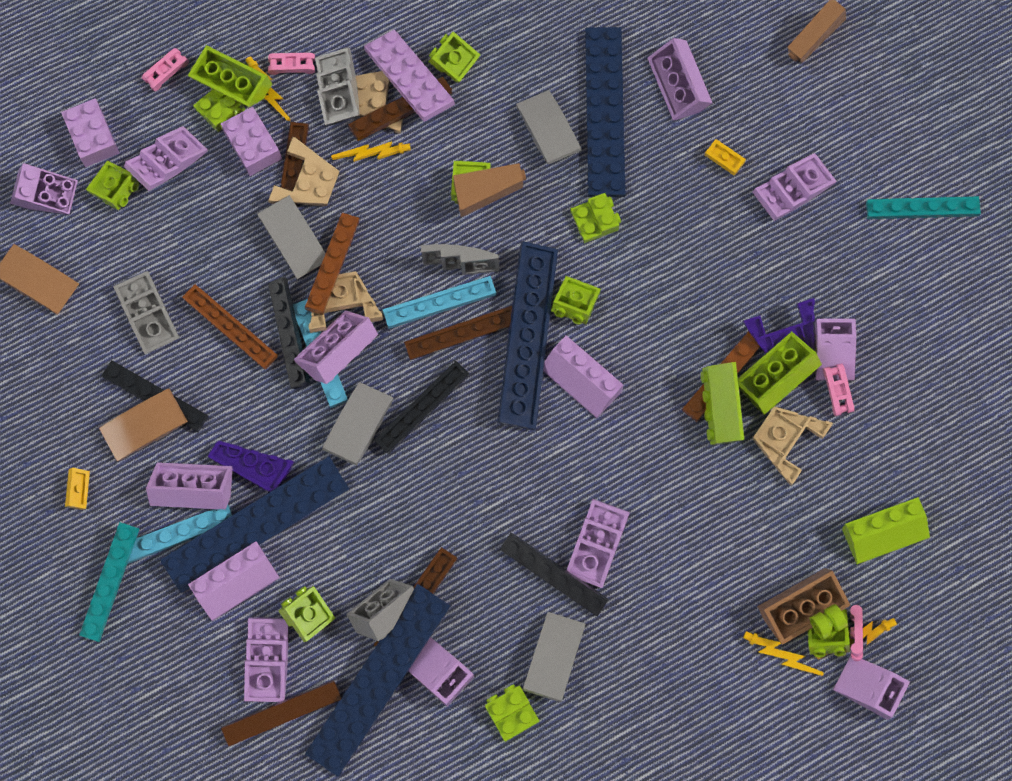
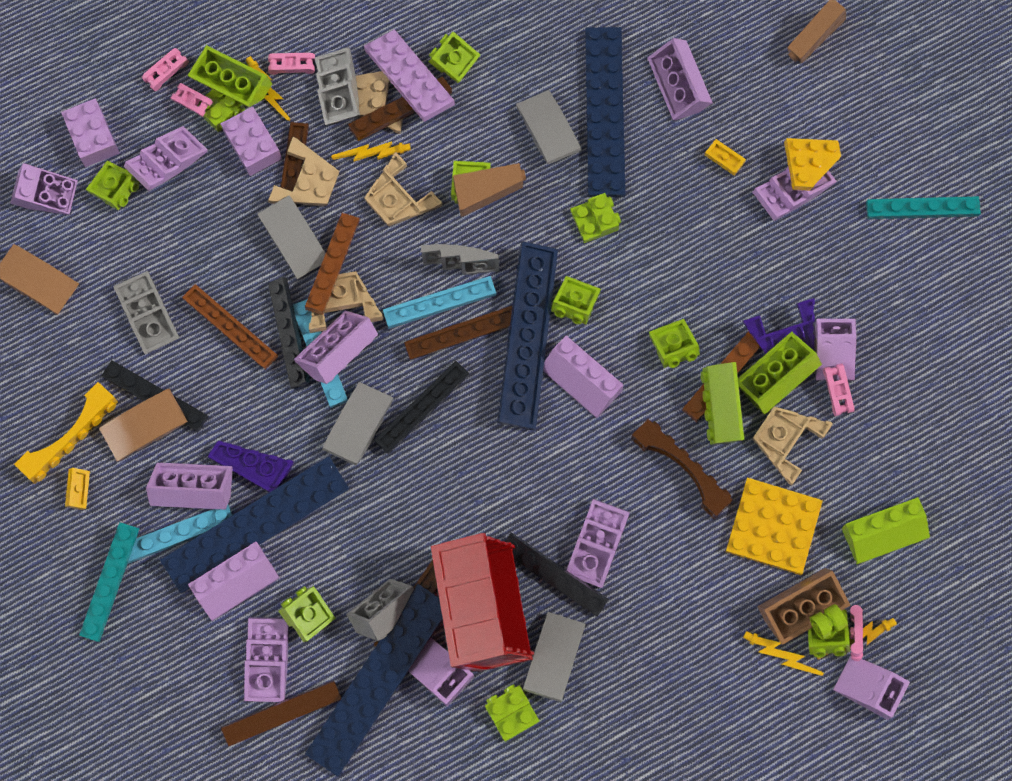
none -> yellow arch [14,382,118,484]
none -> bright pink plate [170,83,213,117]
none -> tan wing [364,152,442,227]
none -> container [431,533,534,672]
none -> reddish brown arch [631,419,732,520]
none -> lime plate [649,319,700,368]
none -> yellow plate [725,477,823,575]
none -> yellow plate [784,138,841,191]

